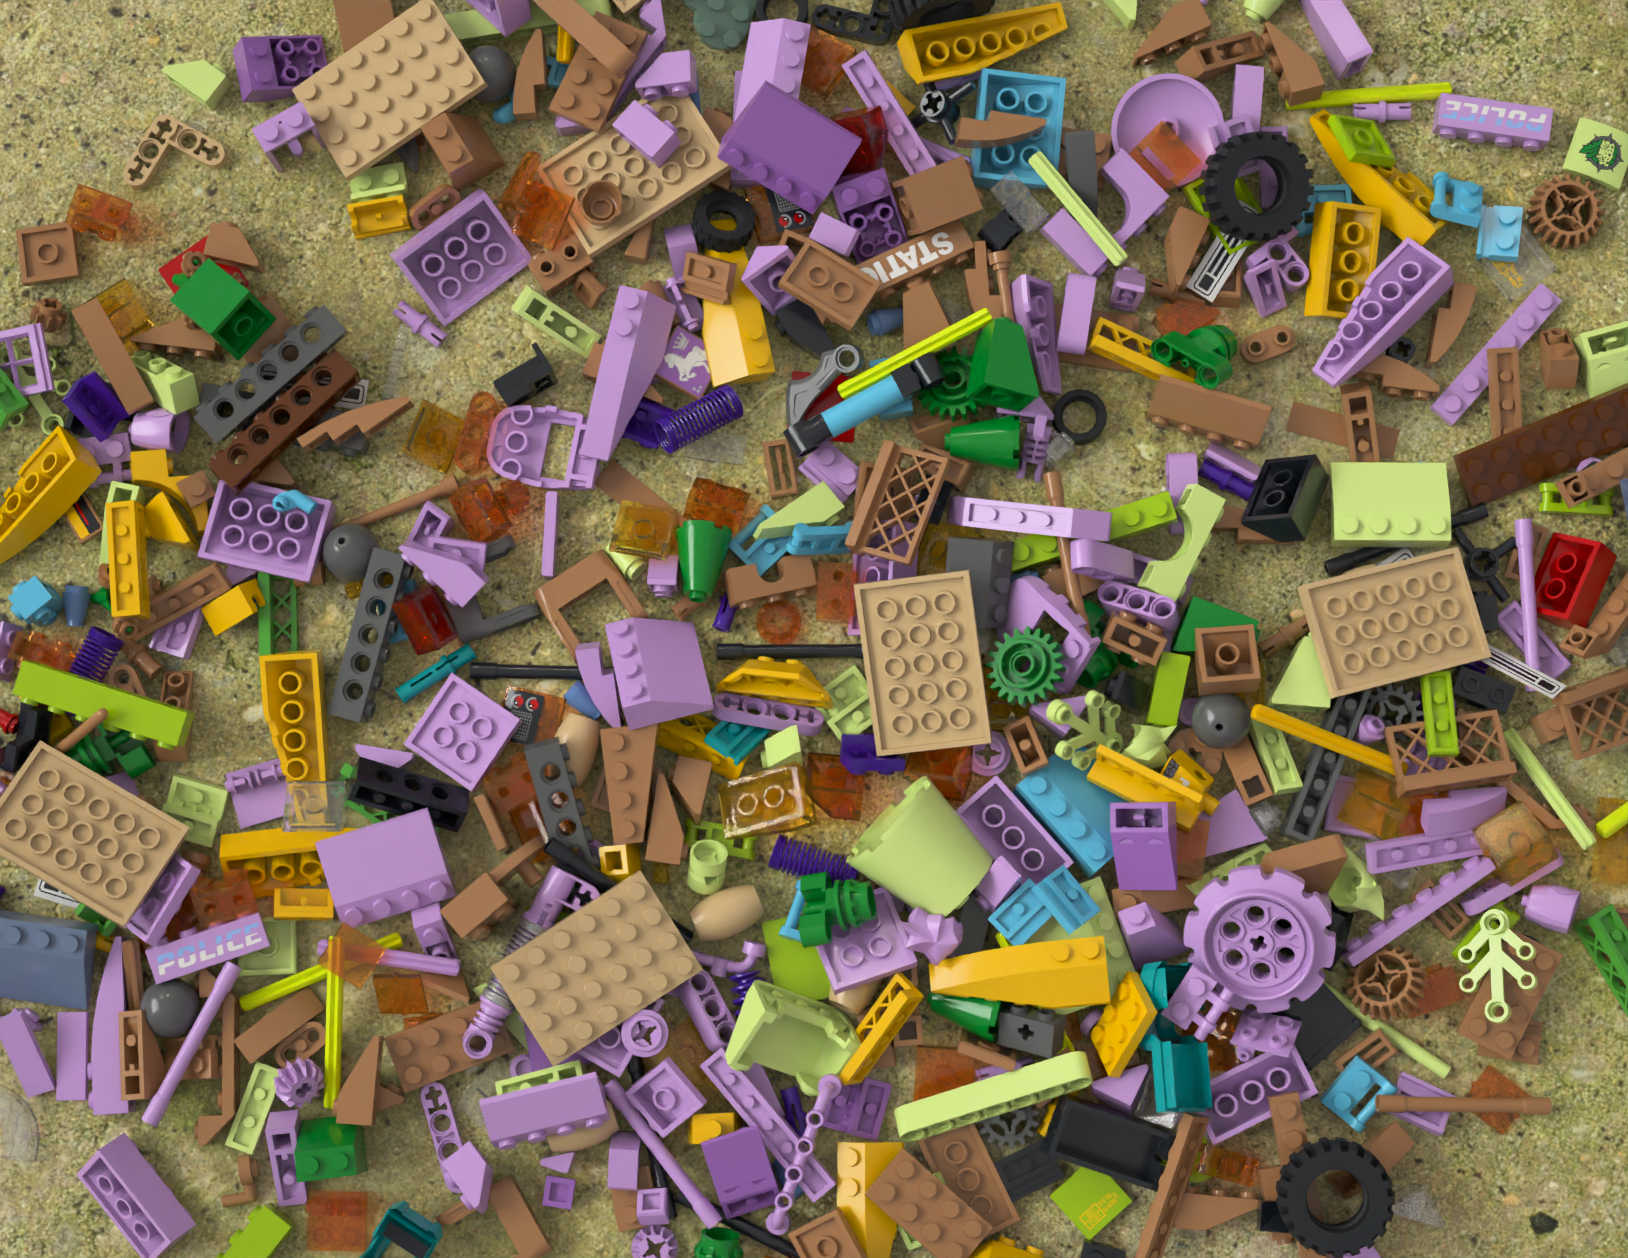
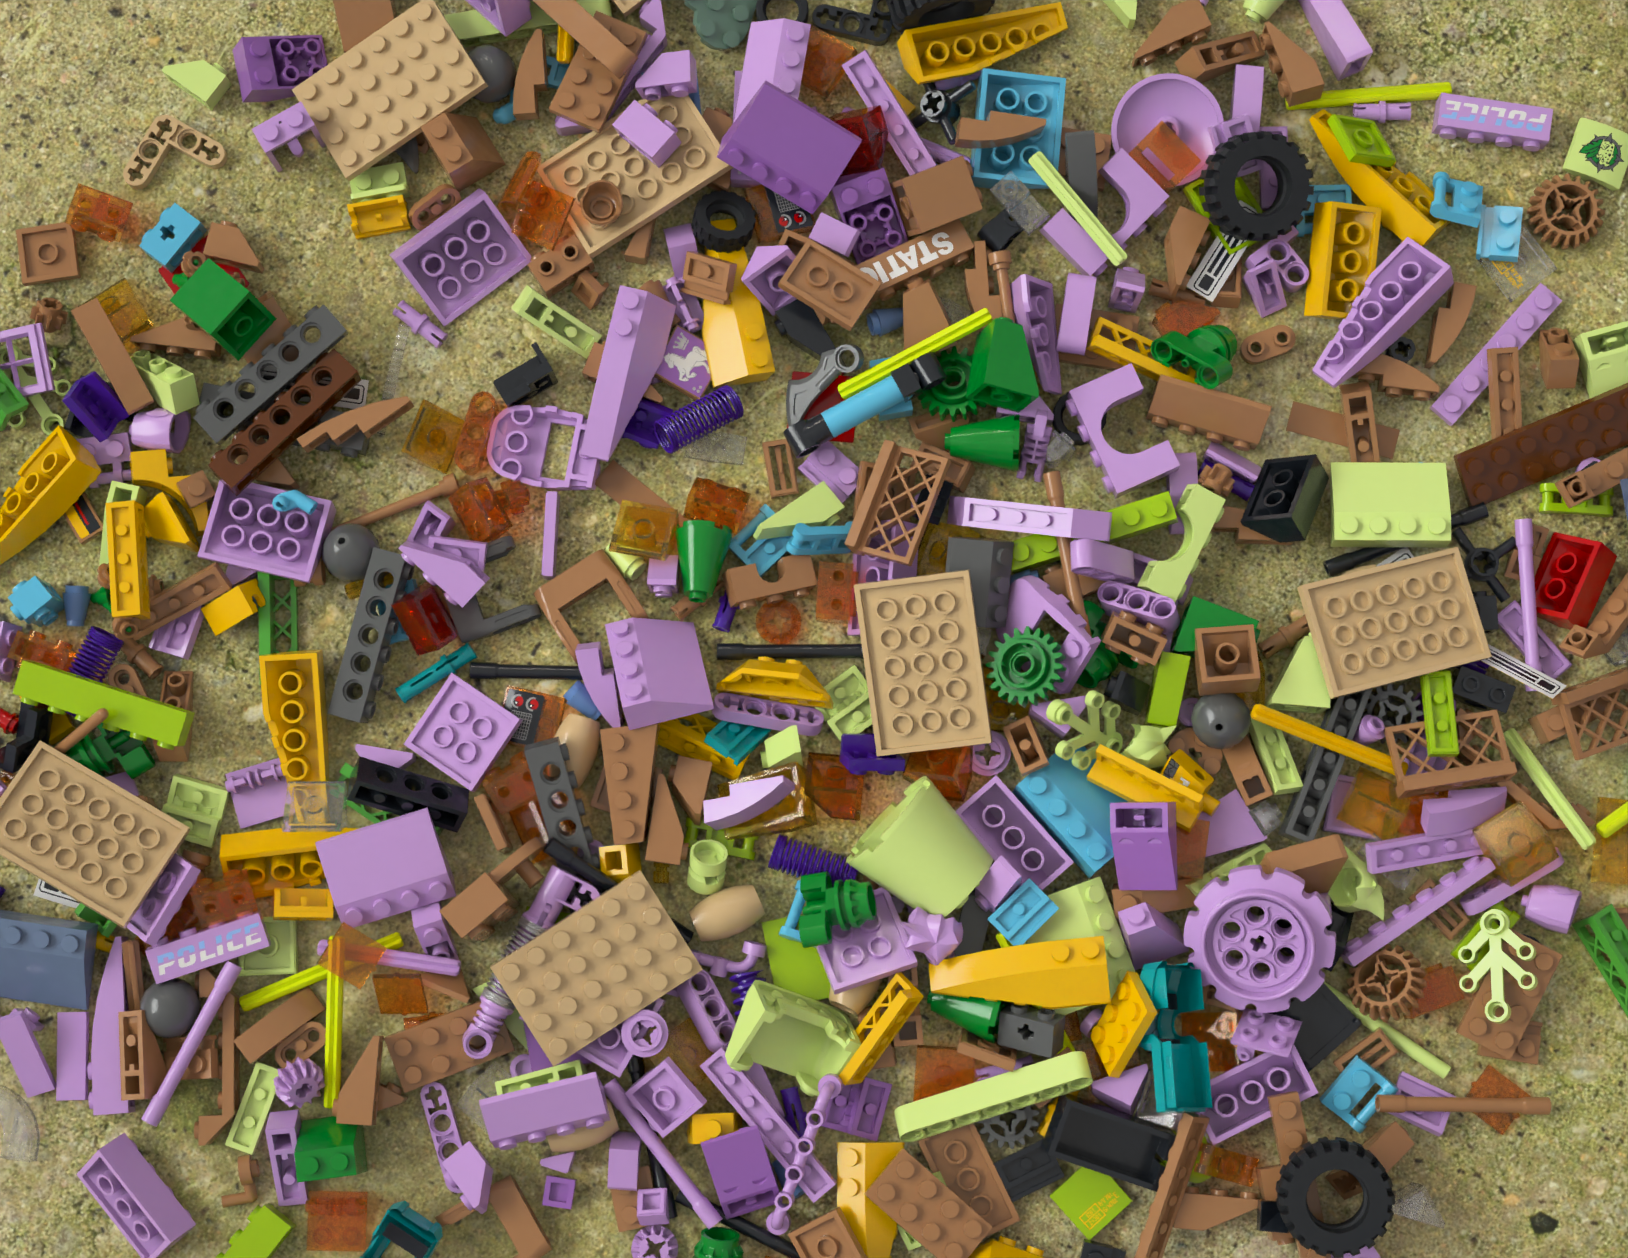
medium azure plate [1031,865,1101,935] -> none
lavender plate [1161,964,1235,1041] -> none
none -> medium azure brick [139,203,207,273]
none -> slope [703,775,795,830]
none -> lavender arch [1065,363,1180,499]
none -> medium nougat gear [1198,463,1235,497]

